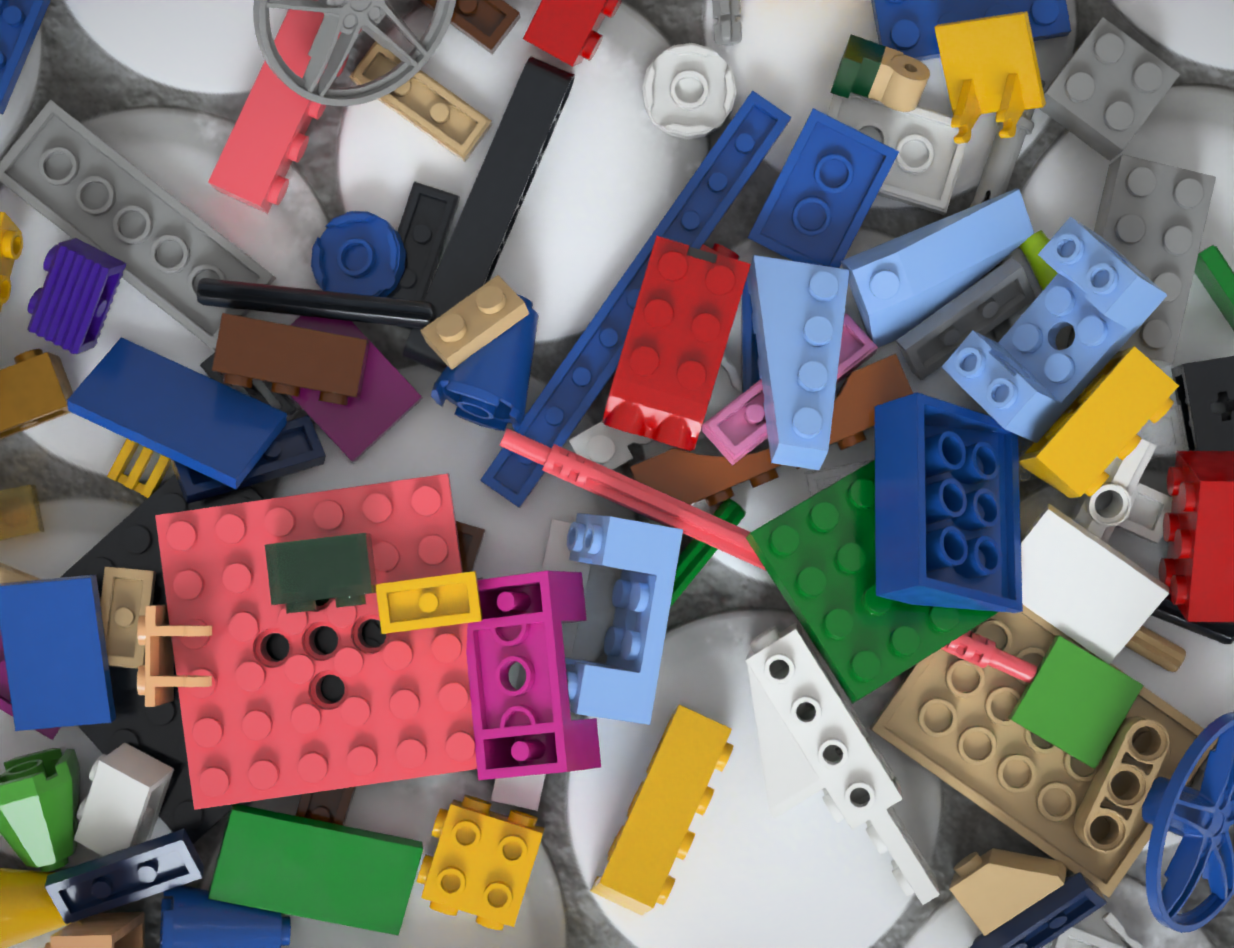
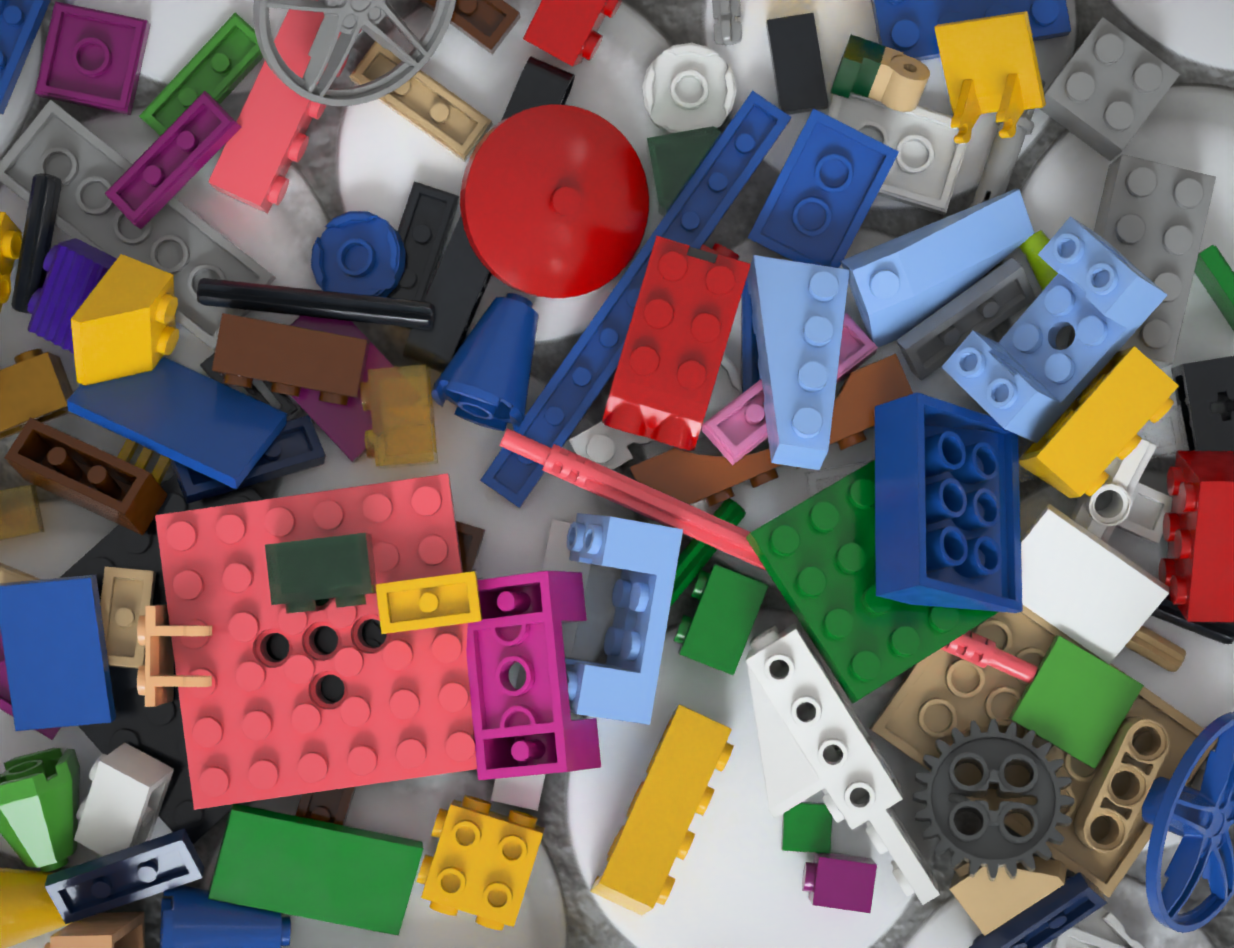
tan plate [420,275,529,370] -> none
none -> reddish brown brick [4,417,168,536]
none -> black axle [11,173,62,314]
none -> magenta tile [35,1,151,115]
none -> yellow slope [71,254,179,386]
none -> magenta tile [104,91,241,229]
none -> bright green tile [139,12,263,136]
none -> clear yellow brick [361,364,438,469]
none -> red dish [460,104,649,298]
none -> clear green slope [646,126,722,216]
none -> green piece [673,564,769,676]
none -> black tile [766,13,828,115]
none -> green tile [781,802,832,853]
none -> magenta brick [802,853,877,913]
none -> dark grey gear [912,719,1074,881]

